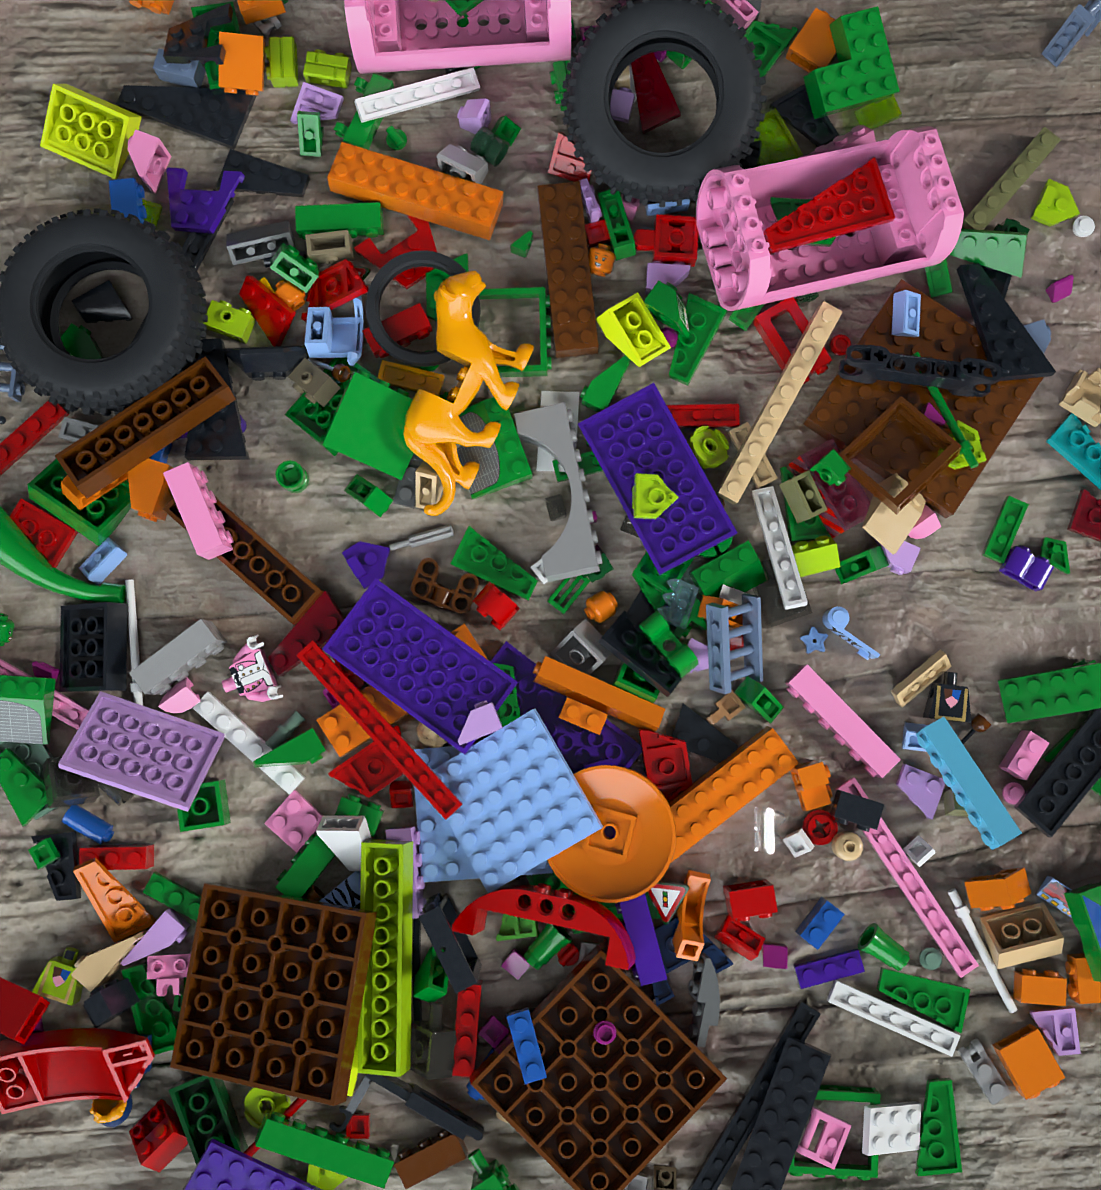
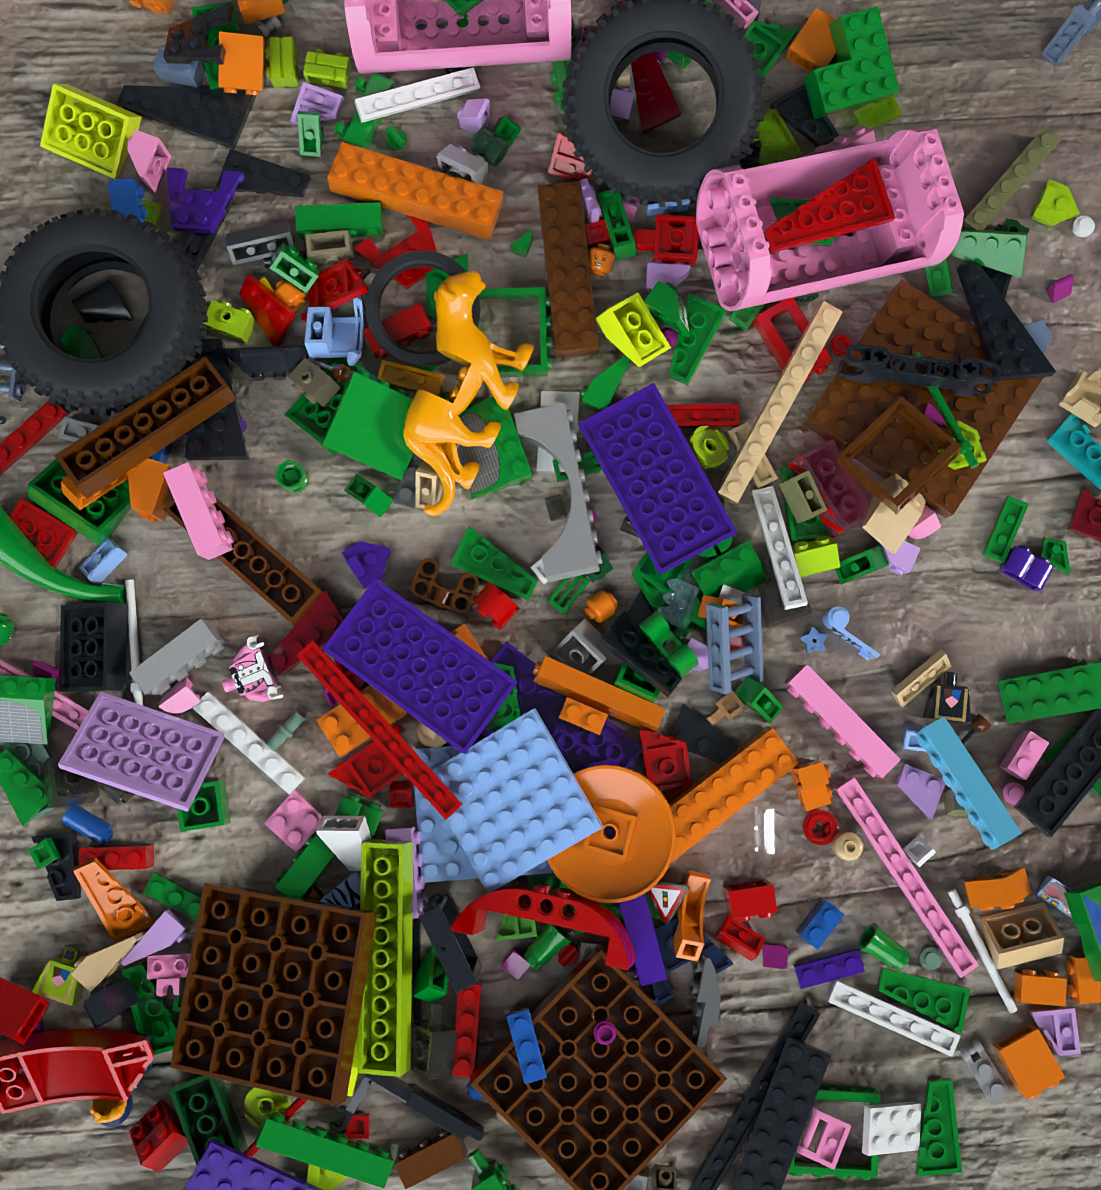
green slope [252,728,326,767] -> none
light grey axle [389,524,454,551] -> none
lavender slope [458,700,503,745] -> none
magenta plate [478,1015,509,1049] -> none
lime plate [632,473,679,519] -> none
white plate [783,828,815,858] -> none
green brick [810,449,851,486] -> none
black brick [829,790,884,832] -> none
light blue slope [892,290,921,337] -> none

